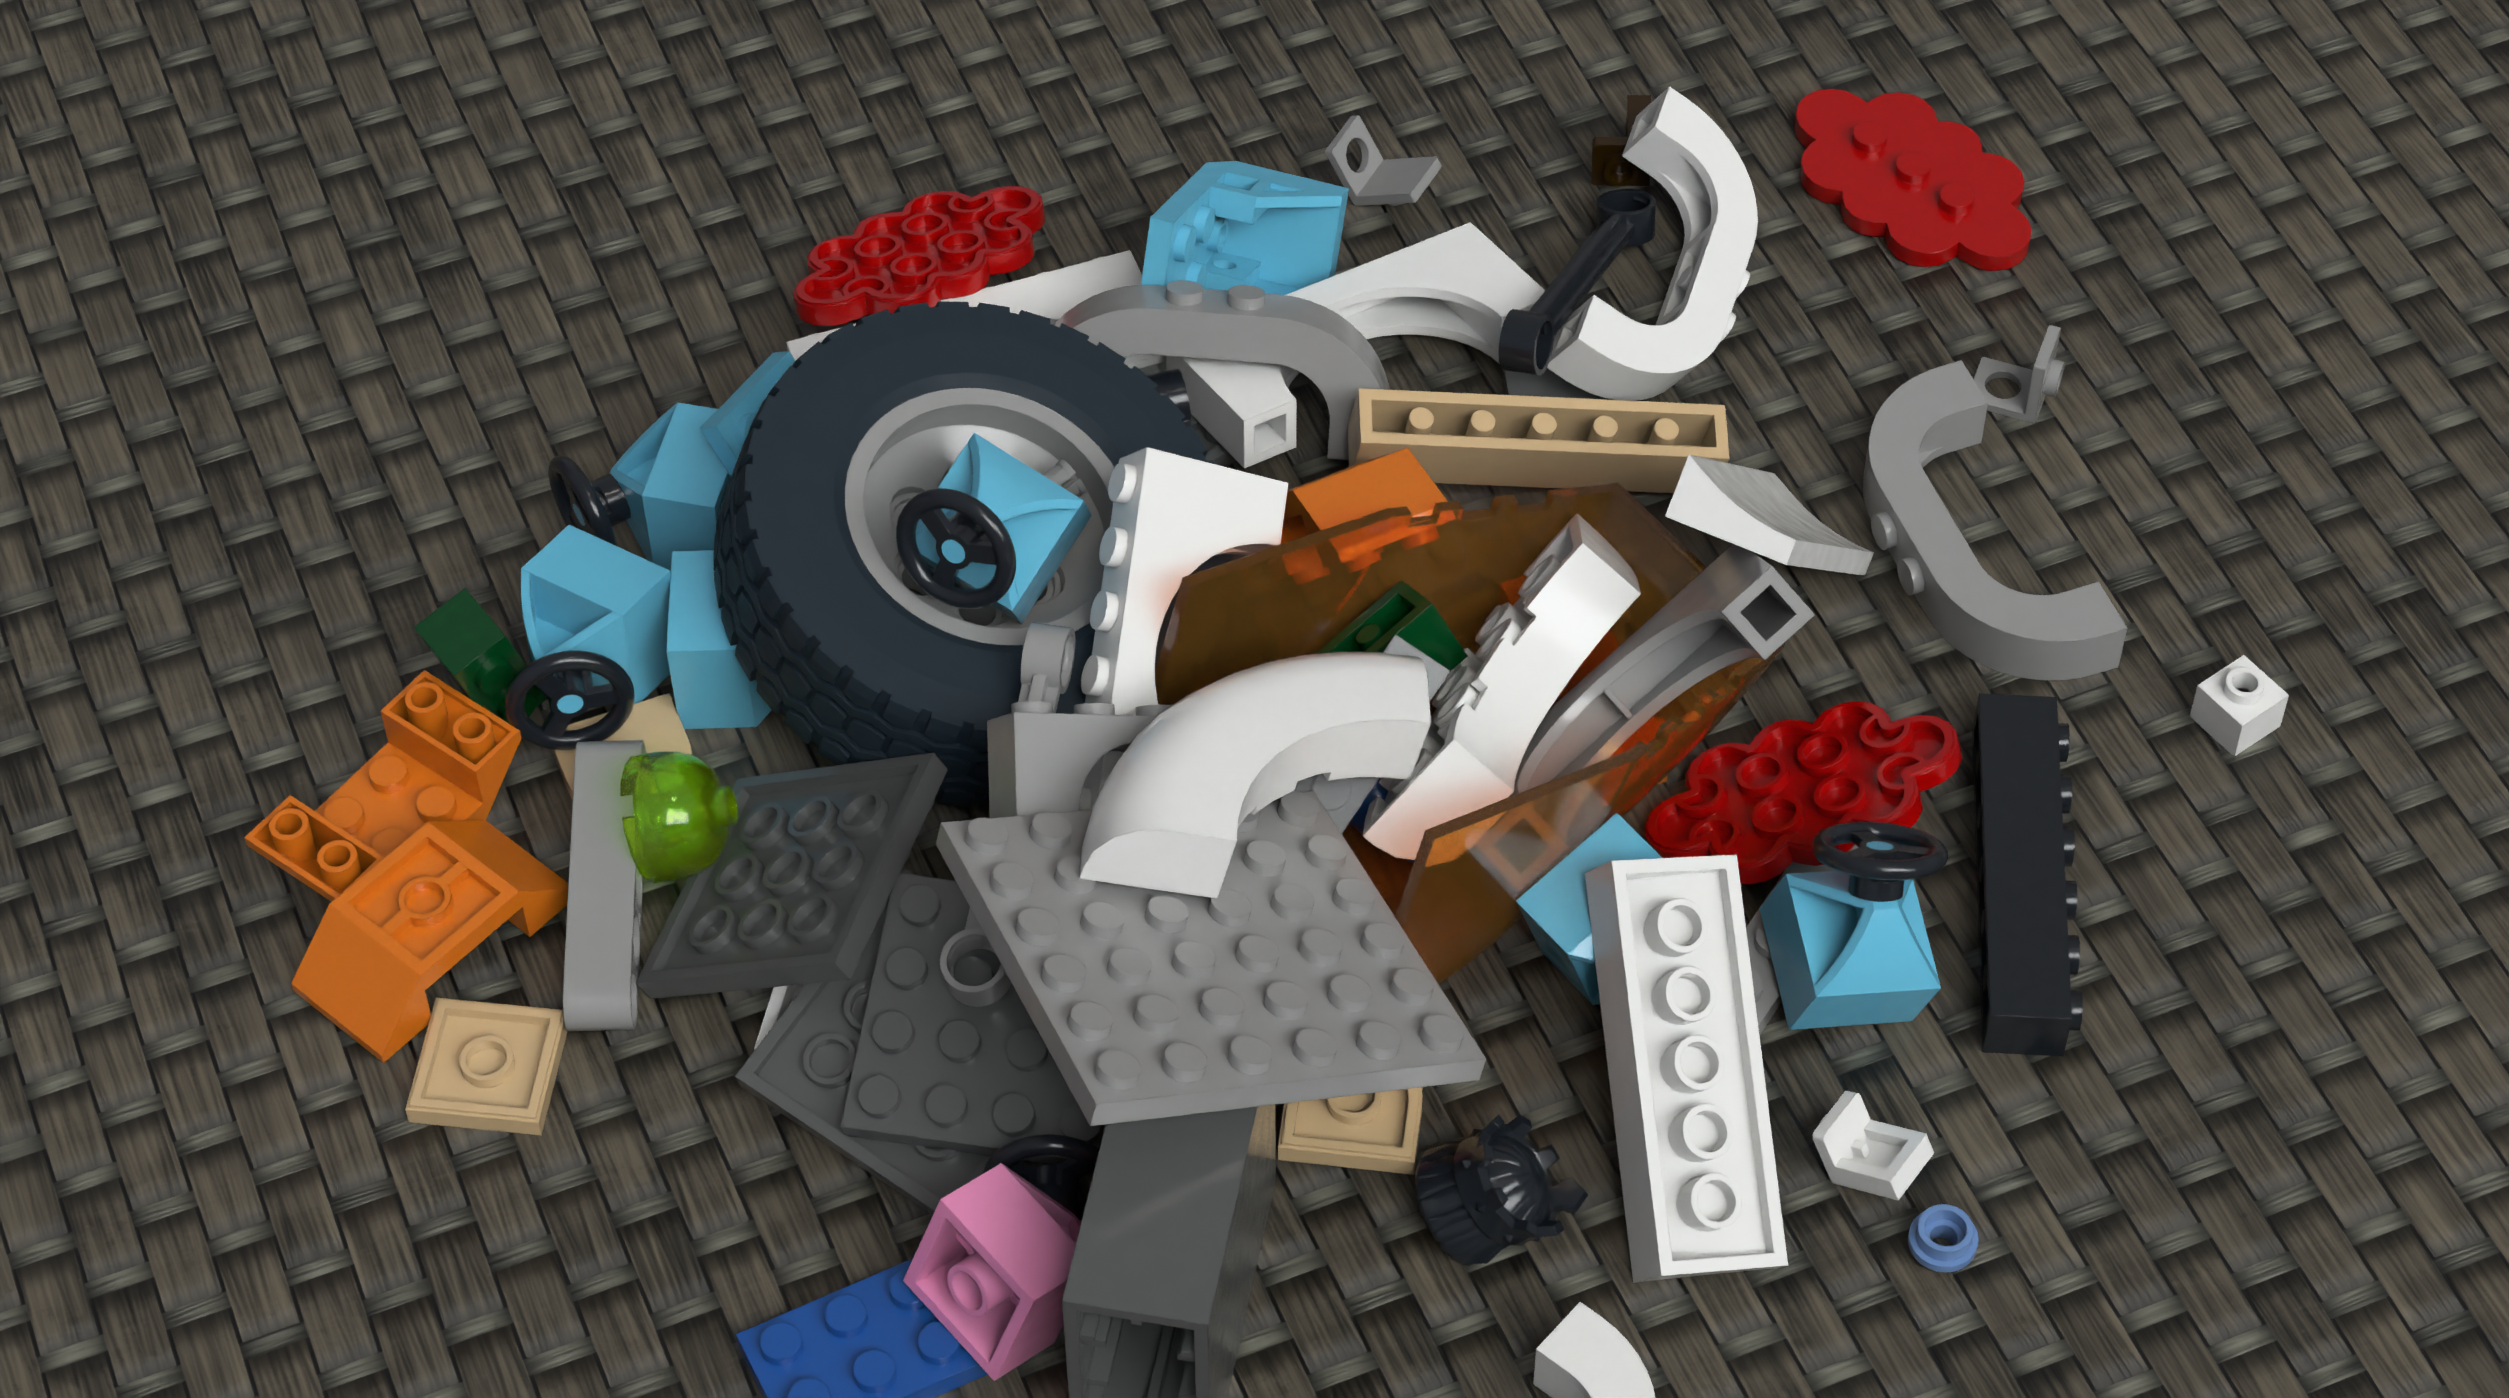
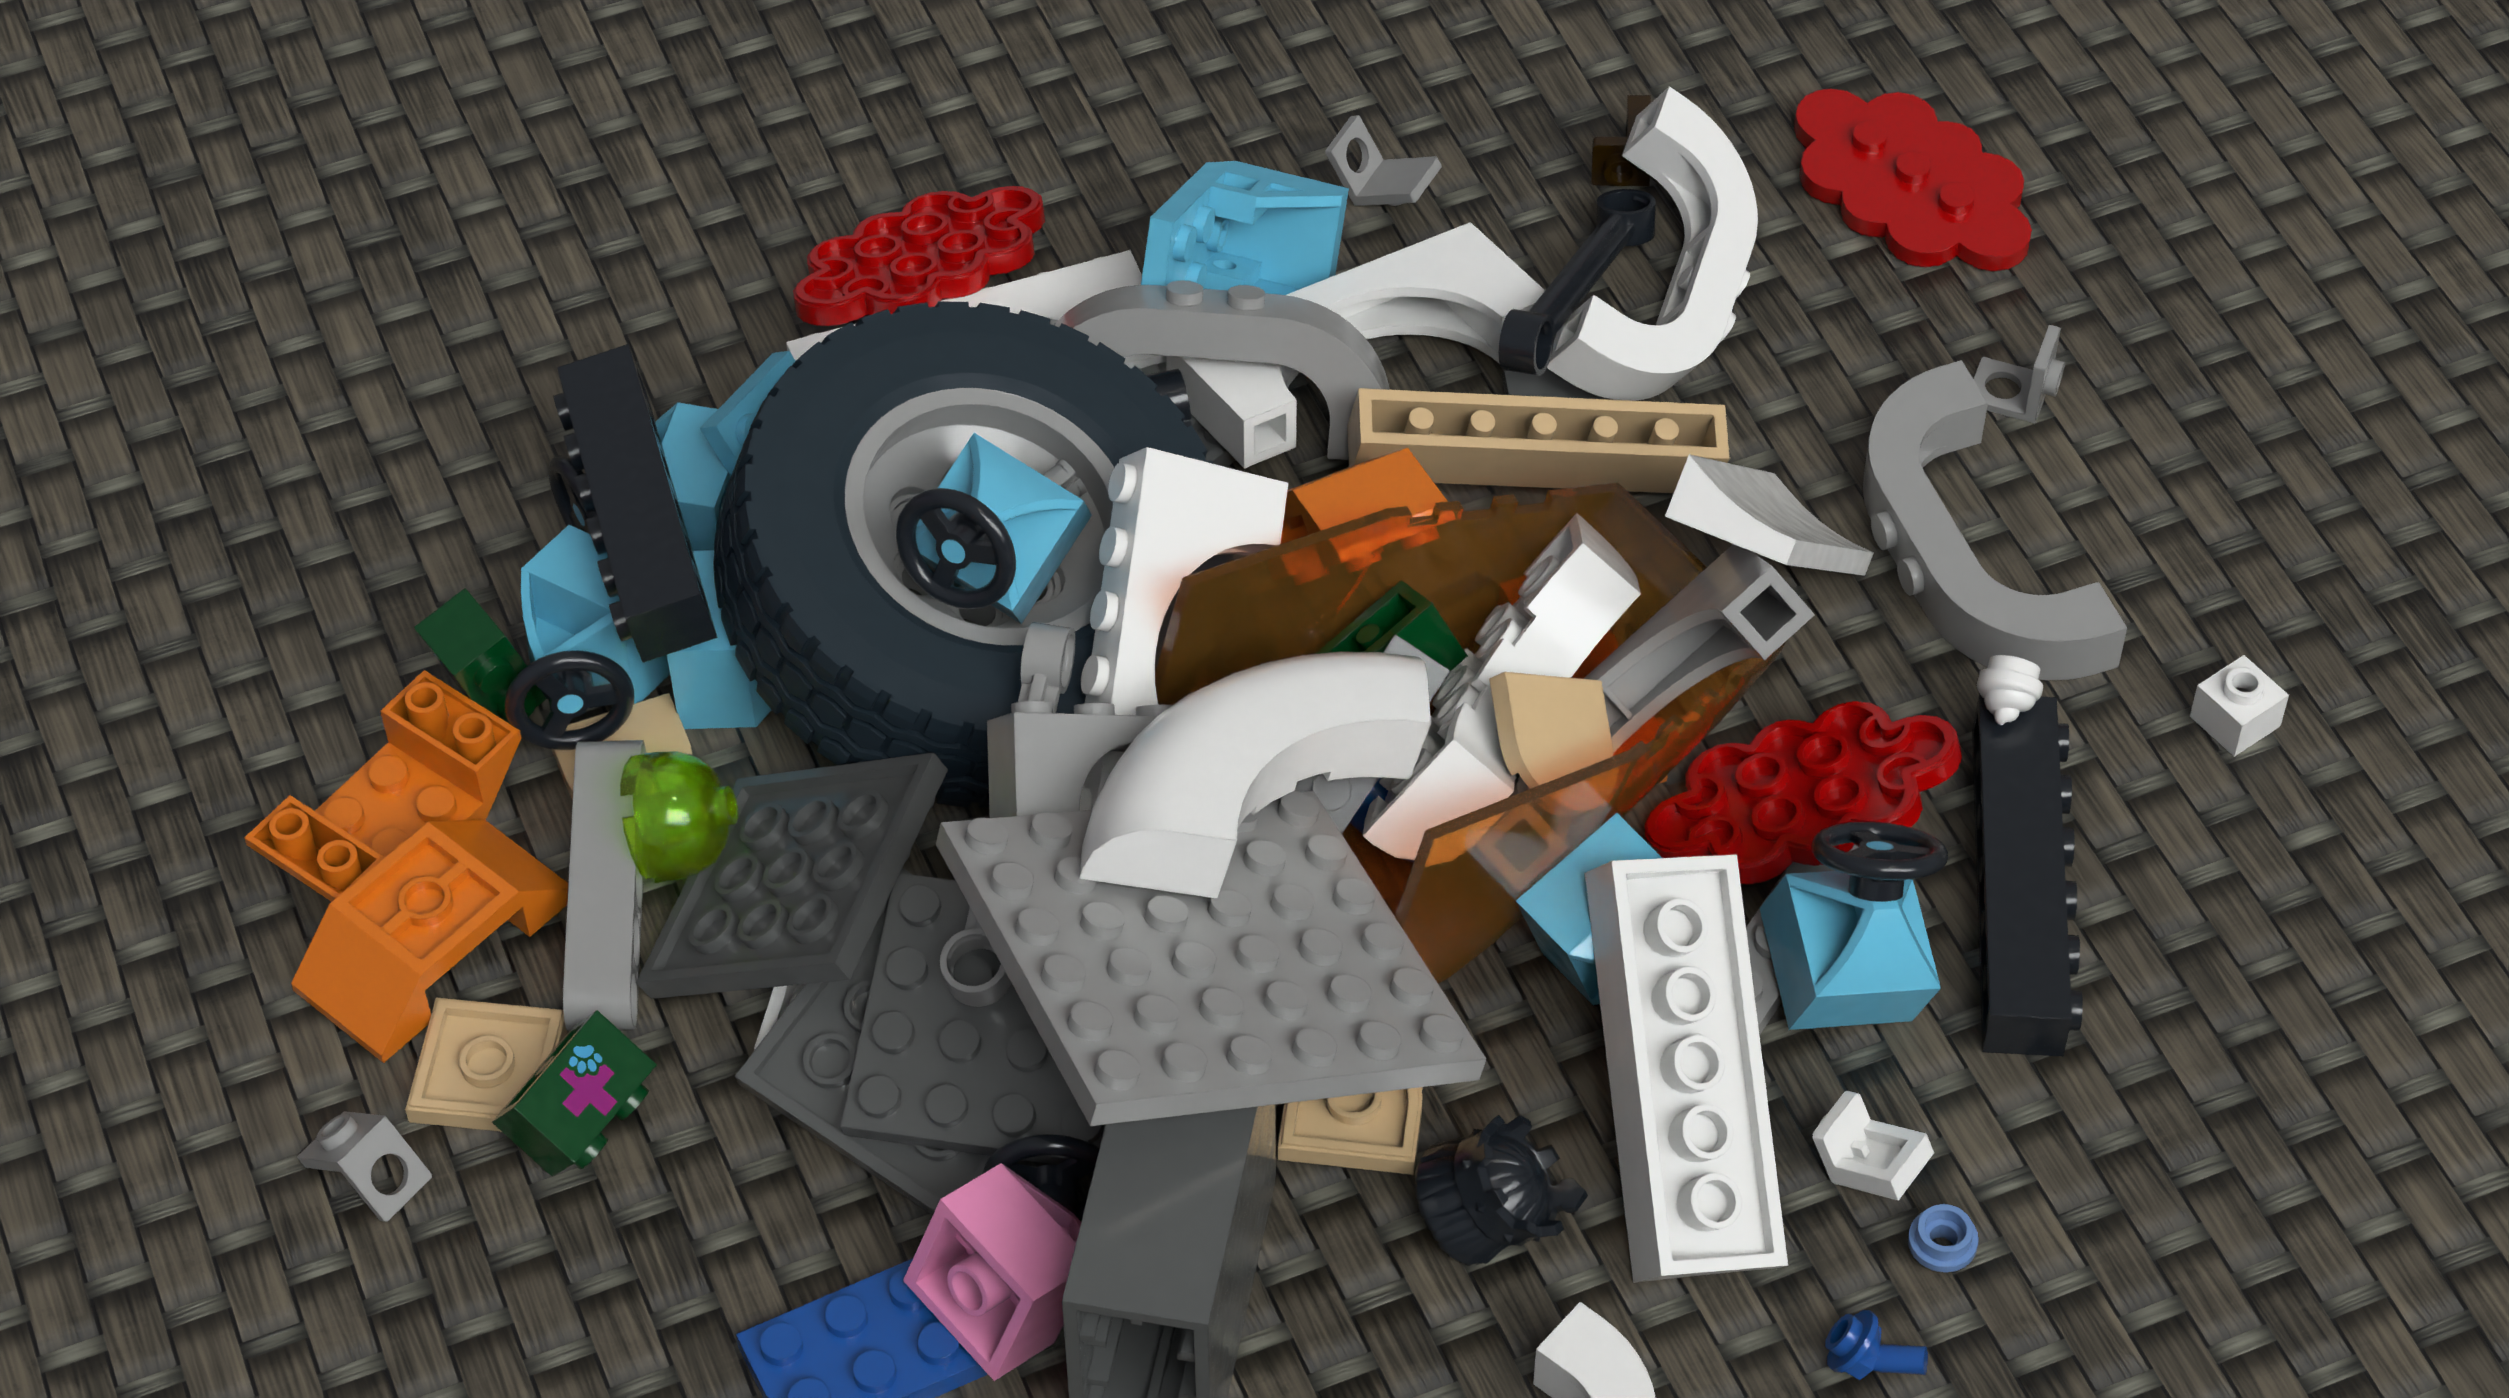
none -> light grey bracket [297,1111,432,1222]
none -> dark green brick [492,1010,657,1177]
none -> black brick [553,344,718,663]
none -> tan tile [1489,672,1613,812]
none -> blue plate [1825,1310,1928,1380]
none -> white plate [1977,655,2043,725]

